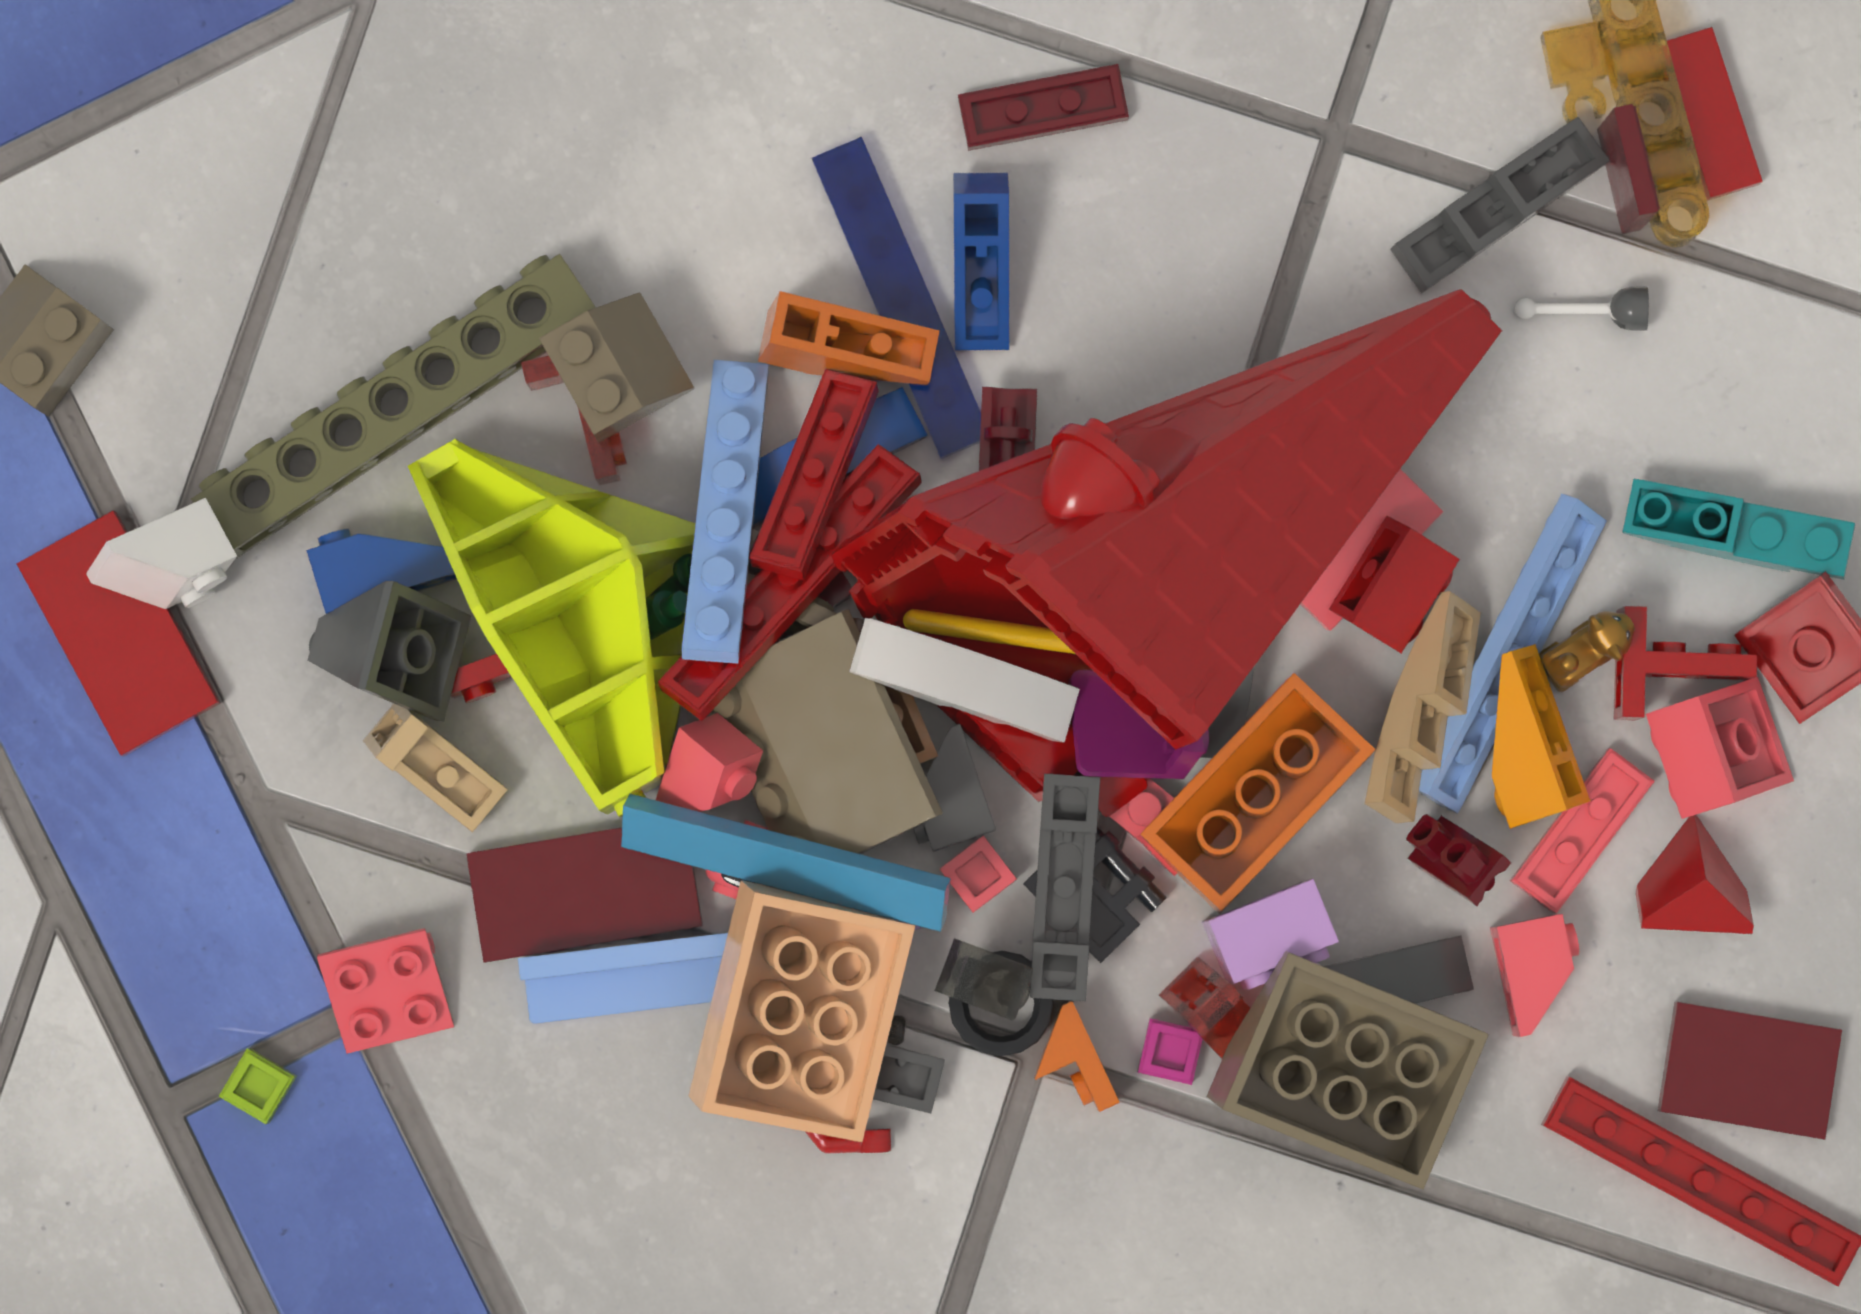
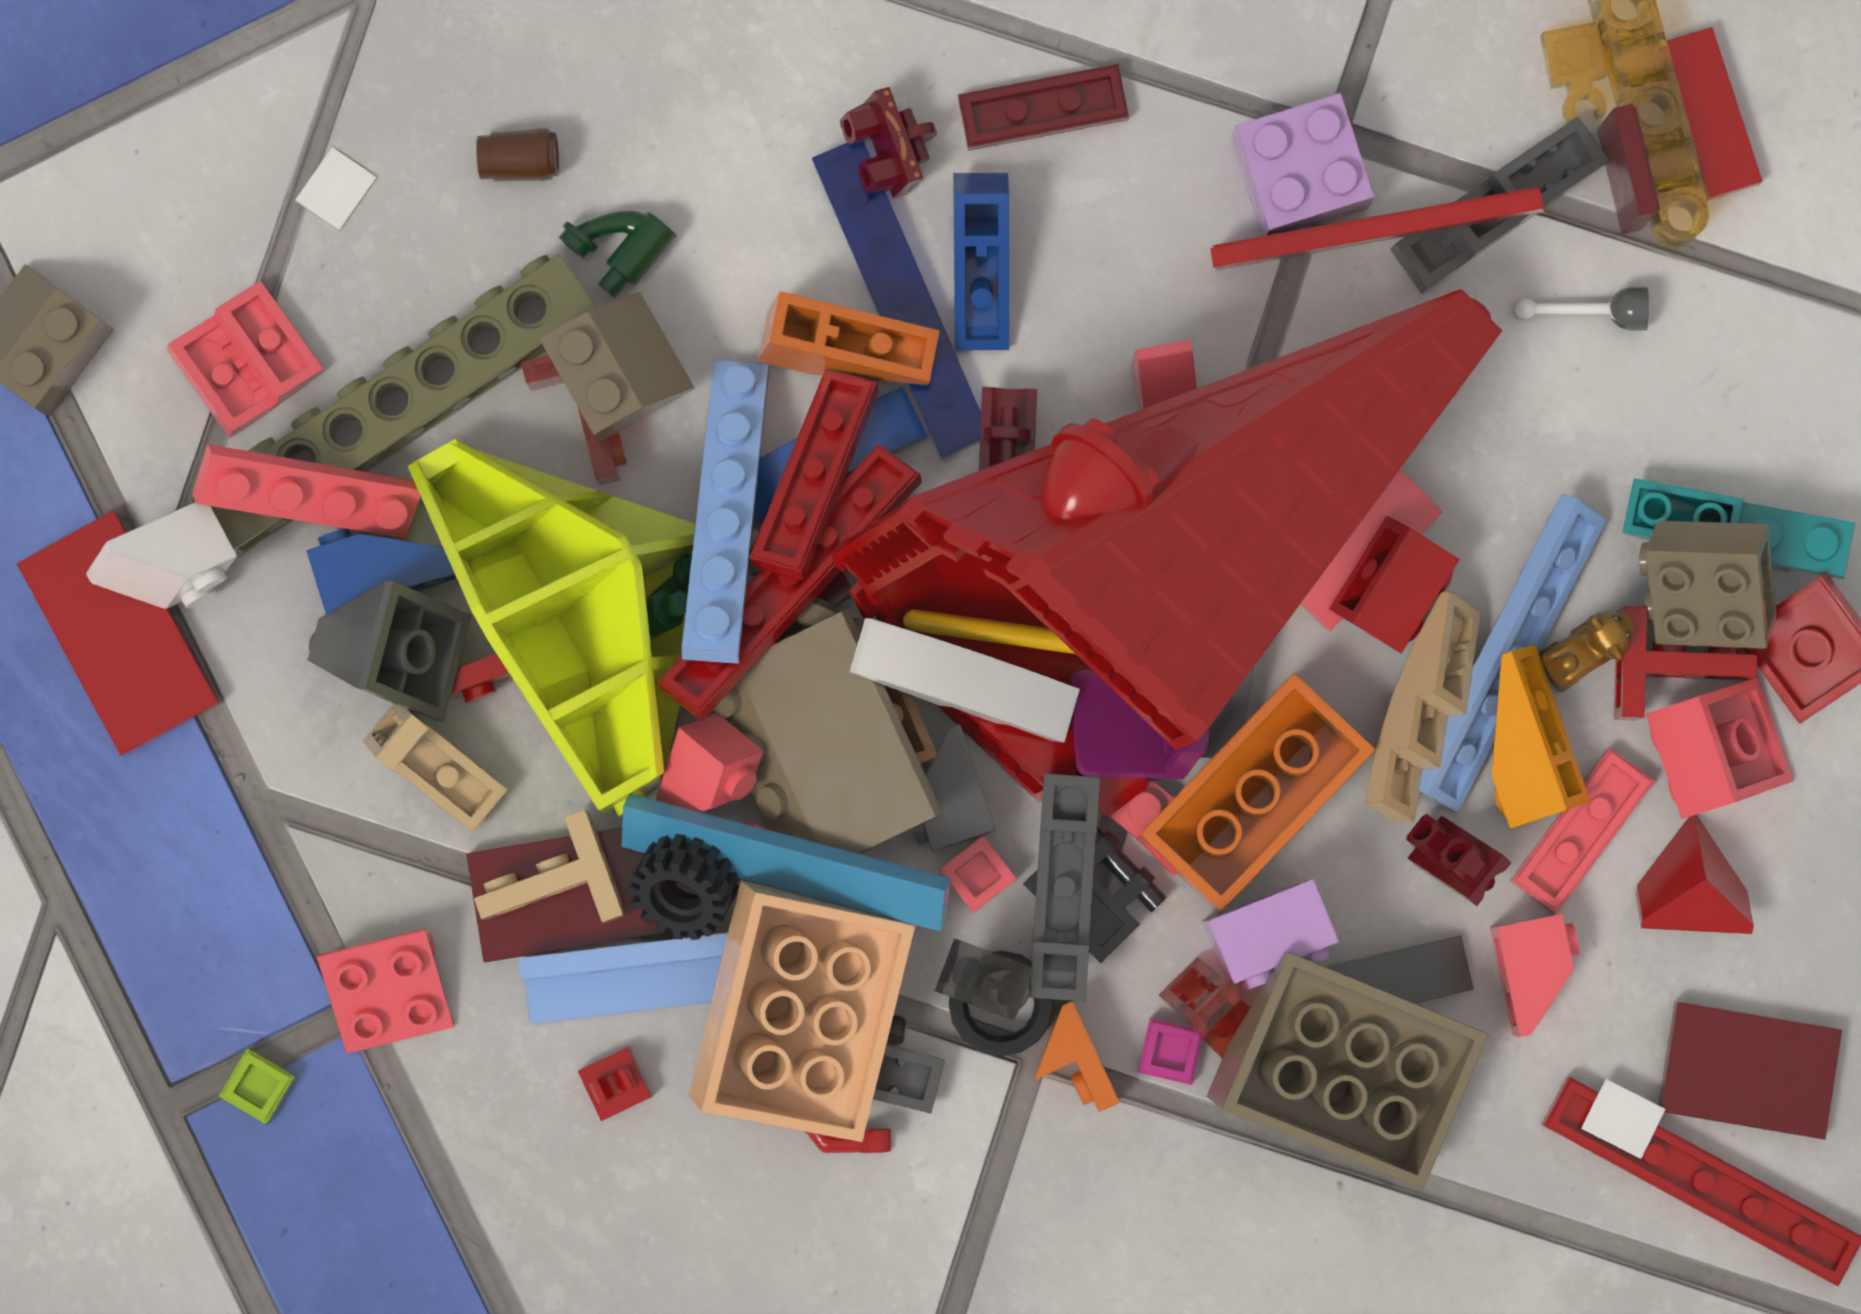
none -> coral slope [167,281,324,438]
none -> coral plate [192,444,420,539]
none -> white sticker [295,147,377,231]
none -> tan bracket [474,810,627,923]
none -> reddish brown piece [476,128,559,182]
none -> dark green plant [558,211,677,298]
none -> red tile [578,1047,653,1121]
none -> black tyre [628,834,738,940]
none -> dark red hips [840,87,937,199]
none -> coral slope [1131,340,1197,410]
none -> red tile [1210,187,1544,270]
none -> lavender brick [1231,93,1374,236]
none -> white sticker [1581,1079,1665,1159]
none -> dark tan brick [1639,521,1777,649]

